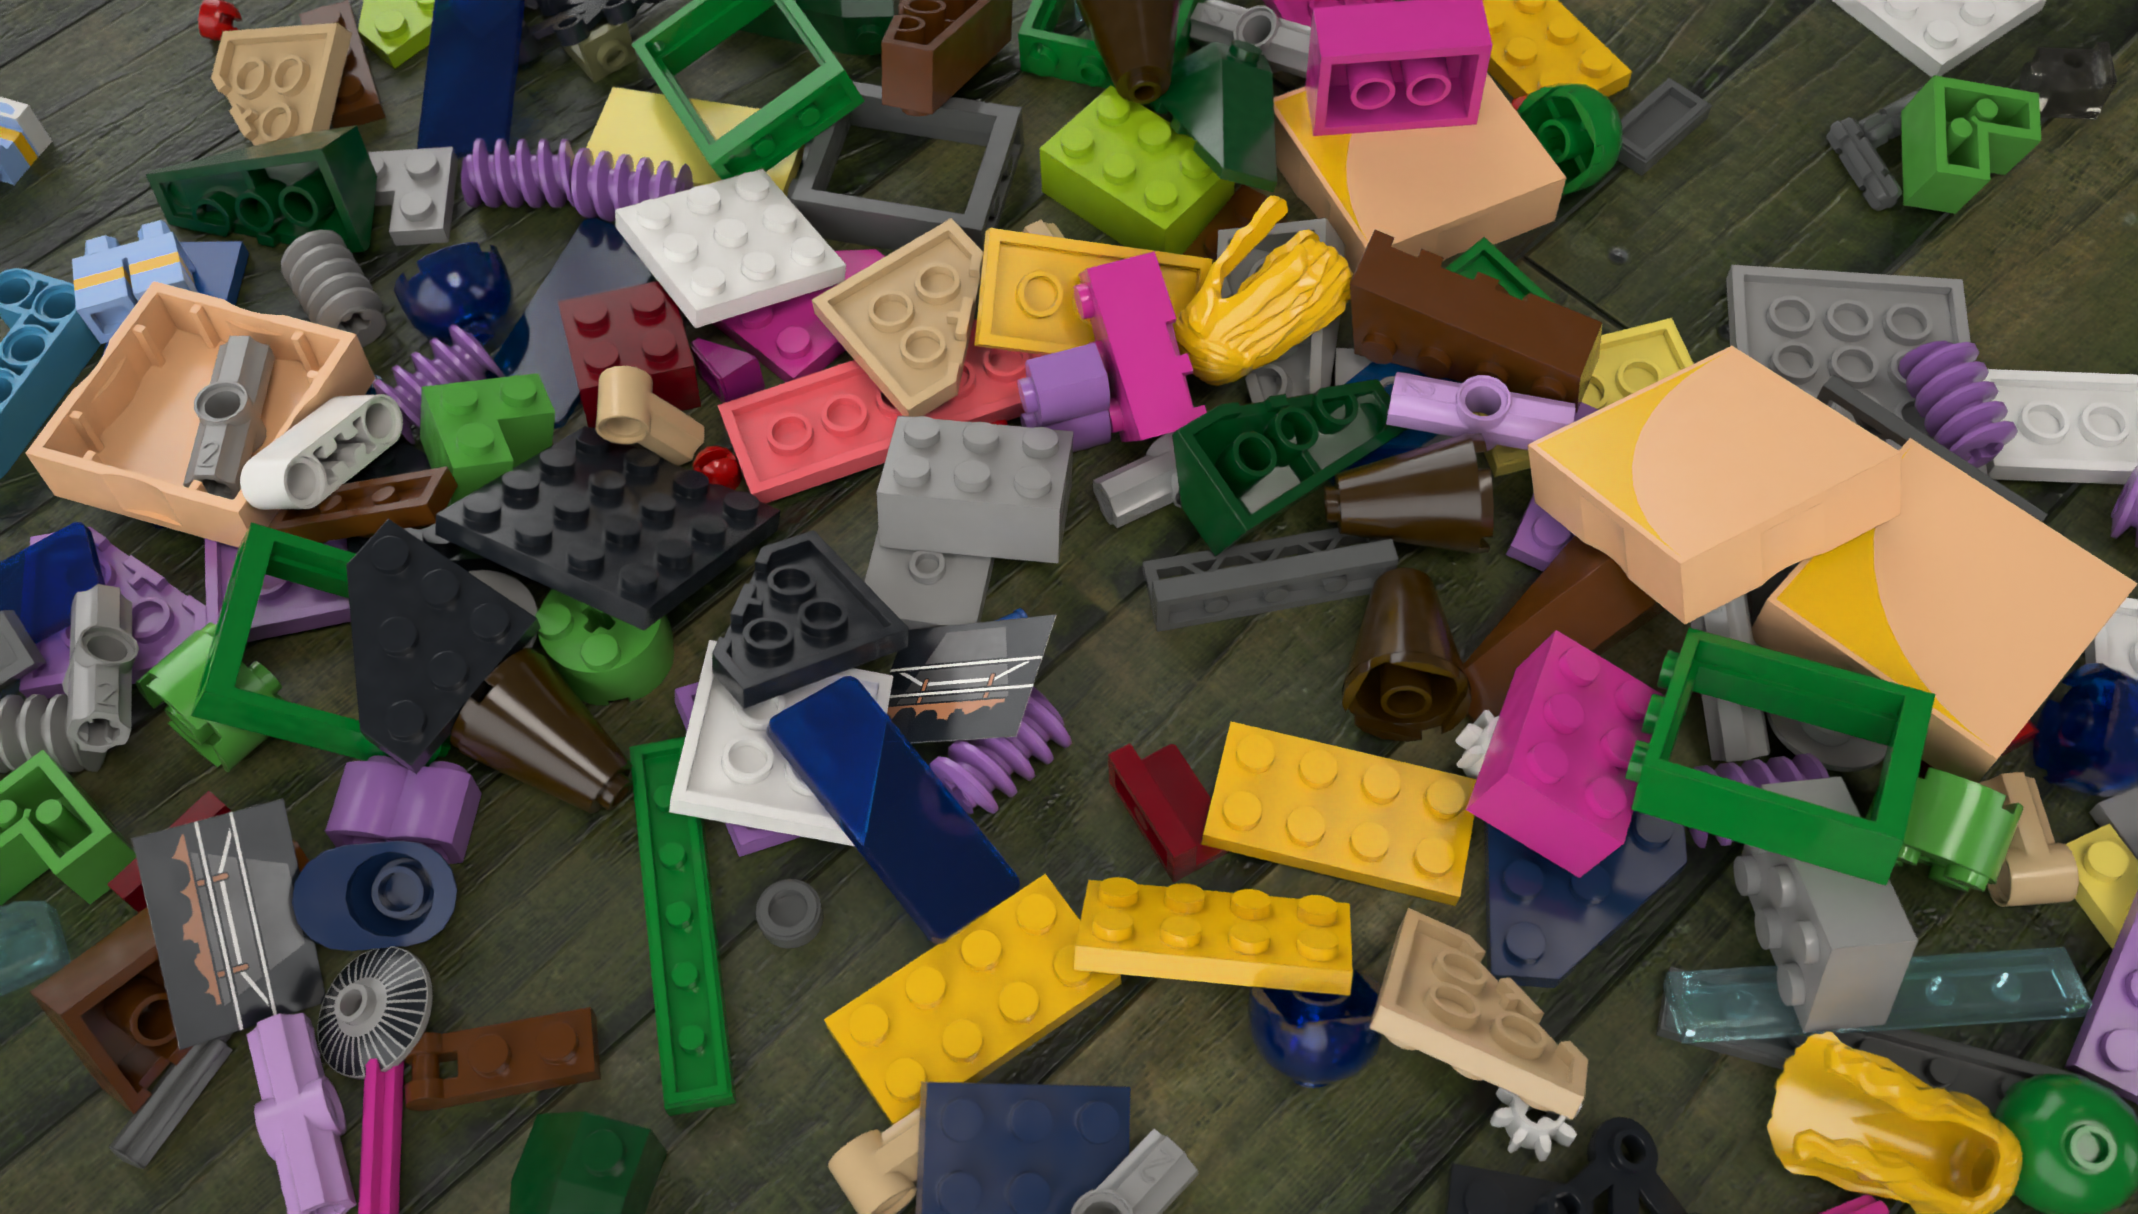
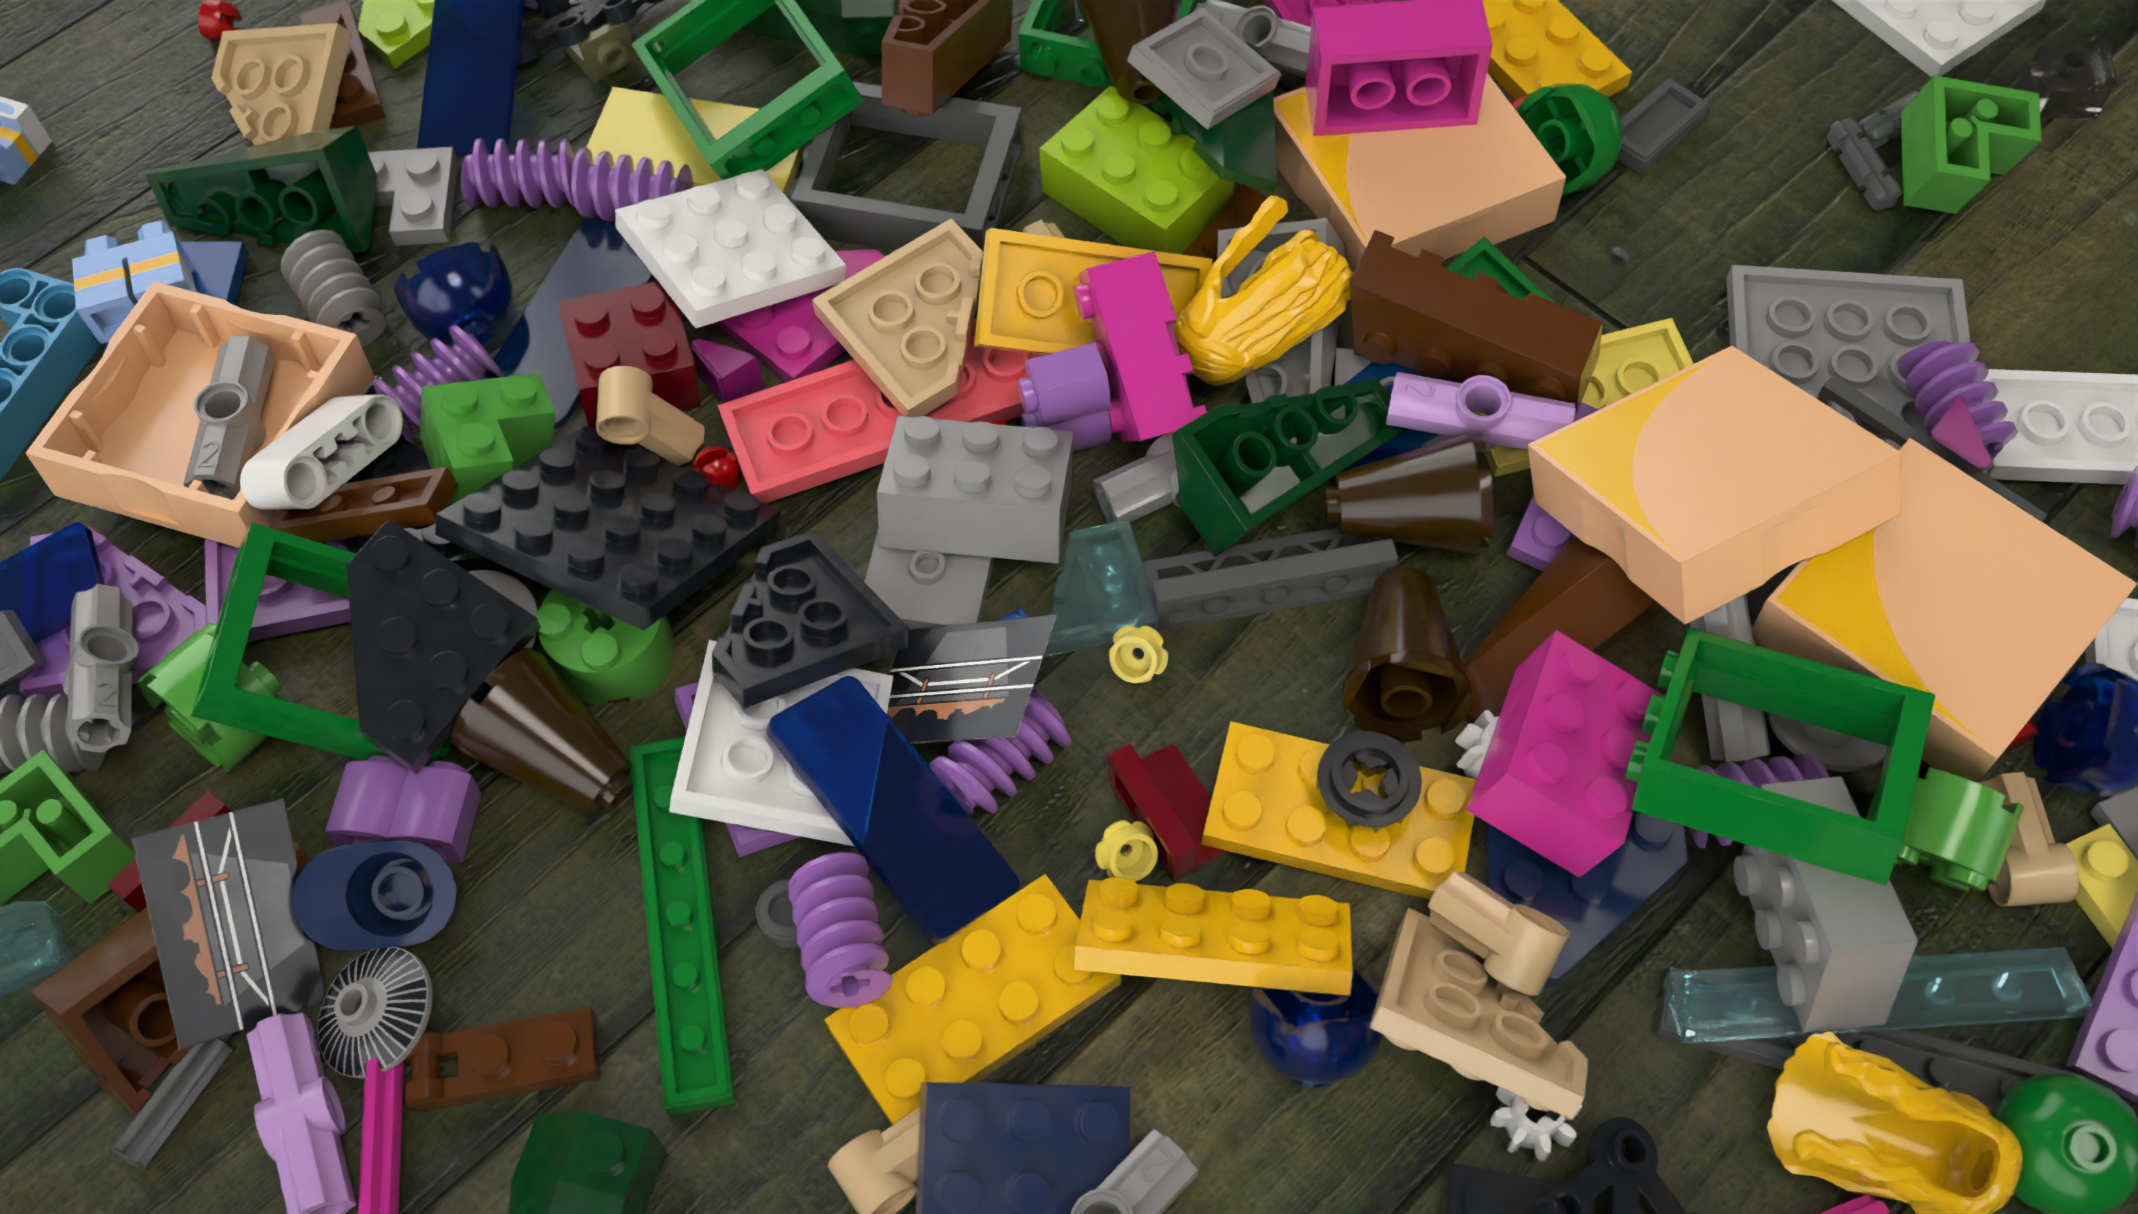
none -> medium lavender piece [788,852,893,1008]
none -> clear light blue wing [1044,519,1159,657]
none -> light yellow plate [1095,820,1158,882]
none -> light yellow plate [1109,625,1168,683]
none -> light grey plate [1127,7,1281,130]
none -> black gear [1316,731,1422,833]
none -> tan piece [1428,872,1570,996]
none -> magenta slope [1930,395,1994,472]

